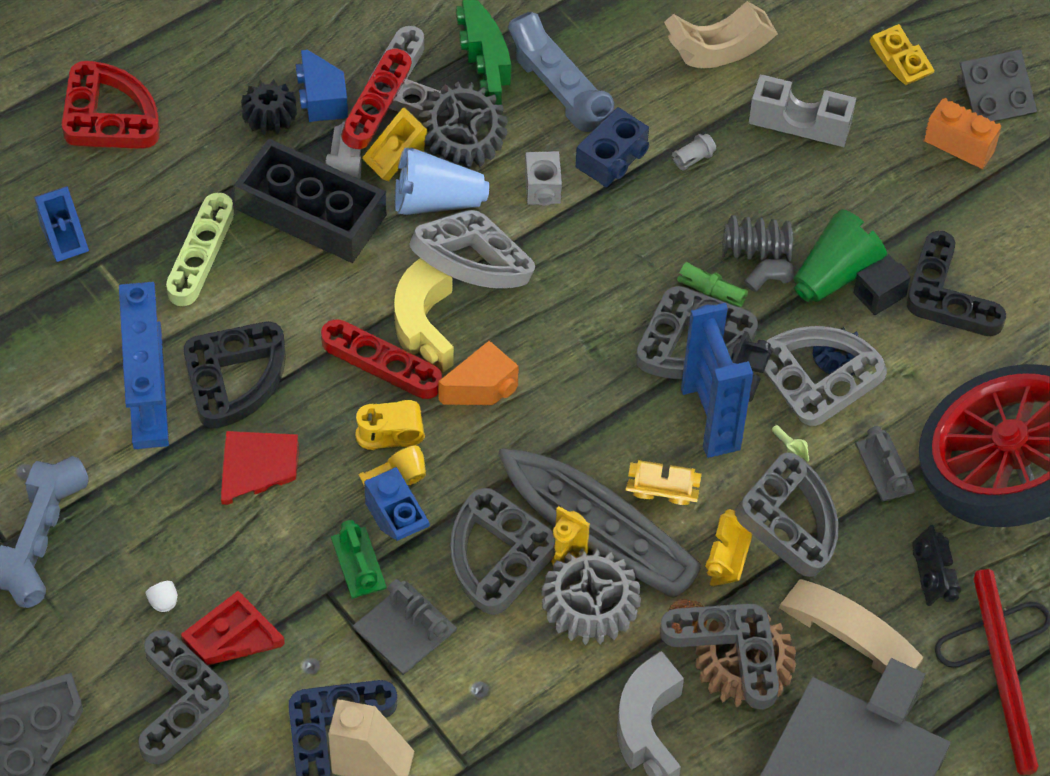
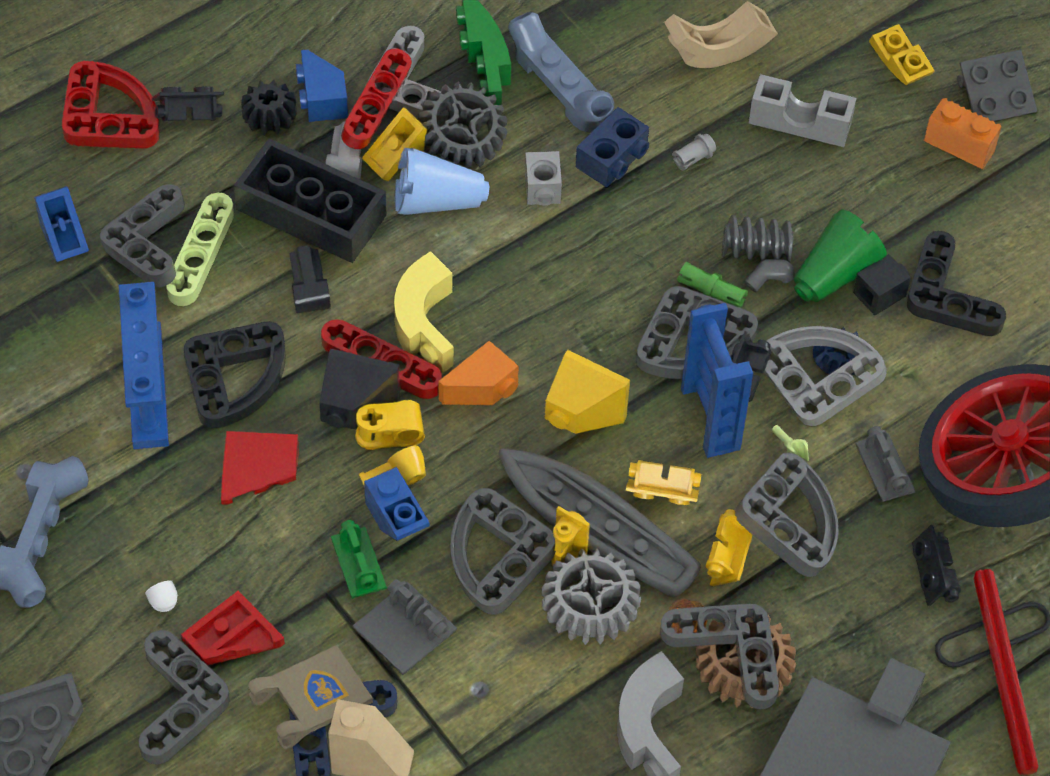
light grey beam [409,210,535,288] -> none
tan slope [779,579,923,674] -> none
none -> dark grey beam [100,184,185,287]
none -> black hinge [152,86,224,121]
none -> dark tan flag [248,645,373,749]
none -> black piece [289,245,331,313]
none -> black slope [319,349,400,429]
none -> yellow slope [545,350,630,434]

